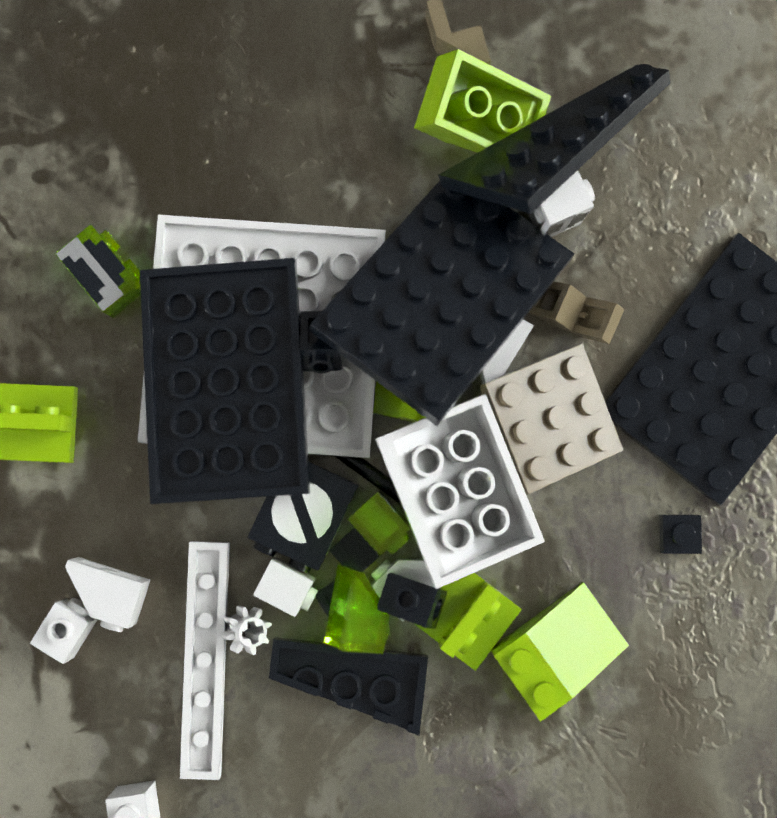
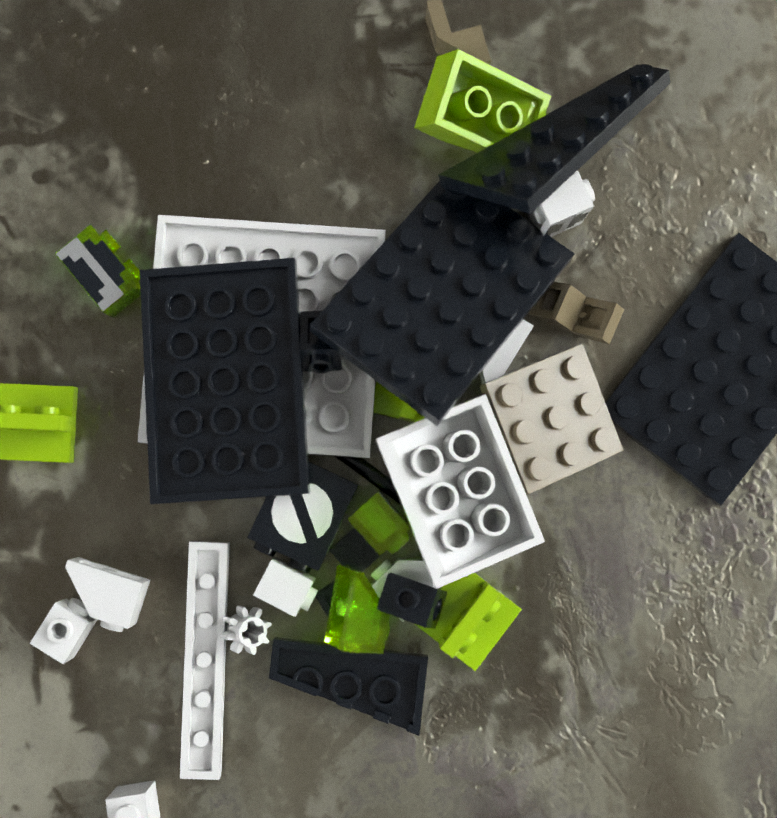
slope [491,582,629,722] -> none
black plate [659,514,702,554] -> none

